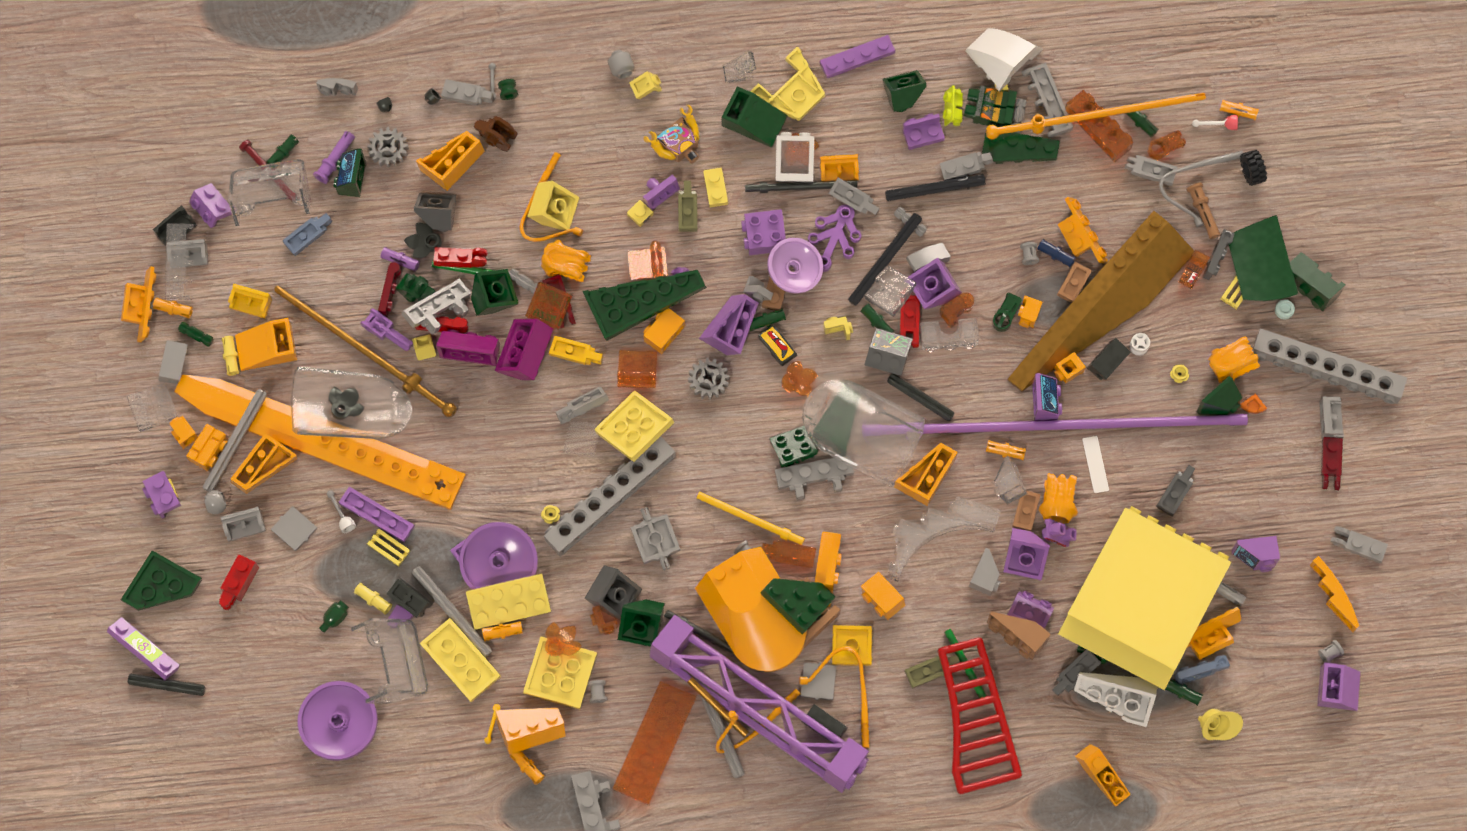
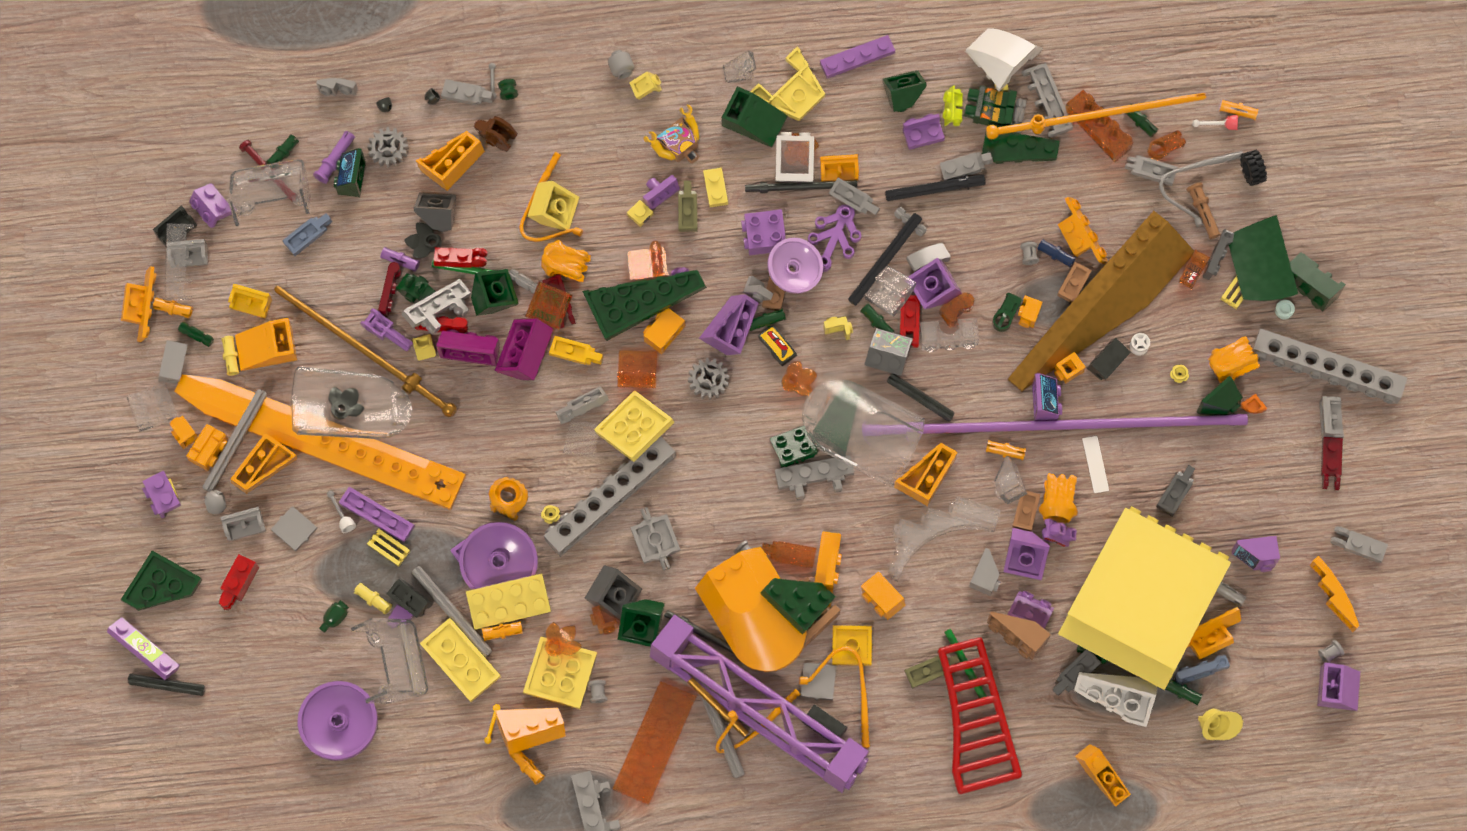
yellow bar [697,492,805,545] -> none
none -> light orange piece [489,476,529,521]

